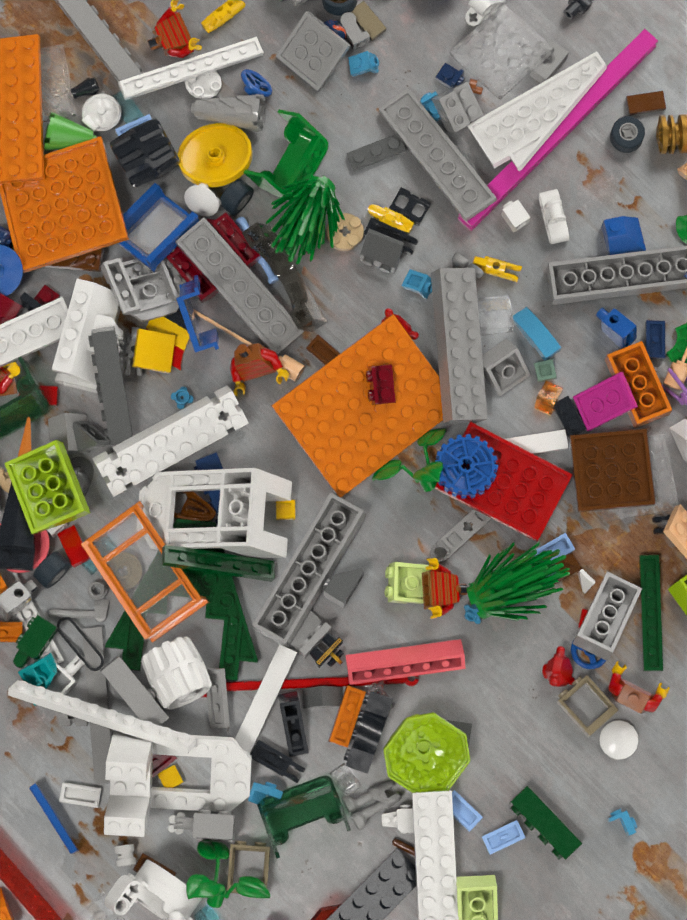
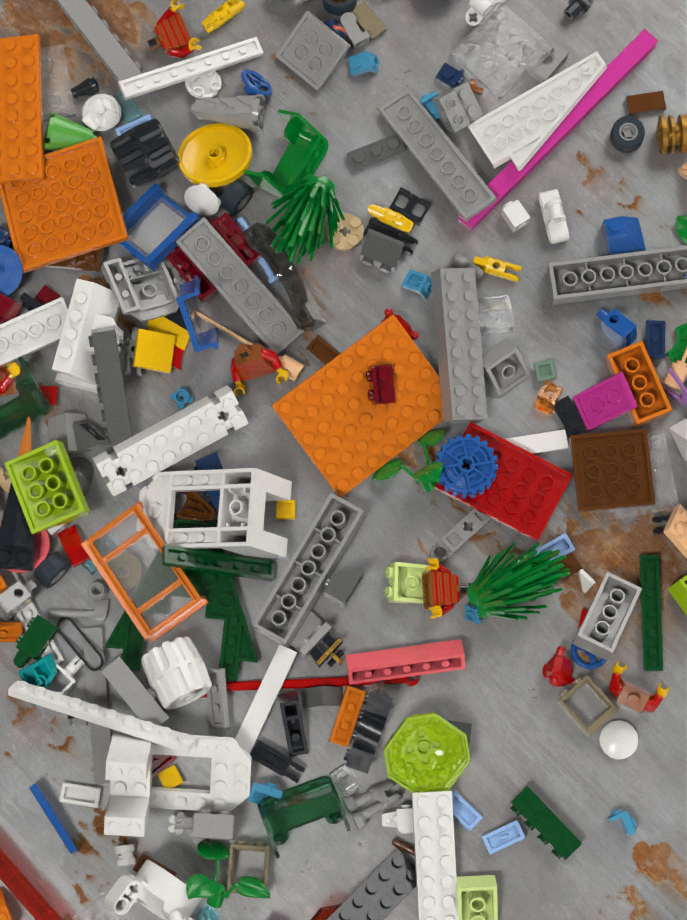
dark azure slope [511,307,561,361] -> none

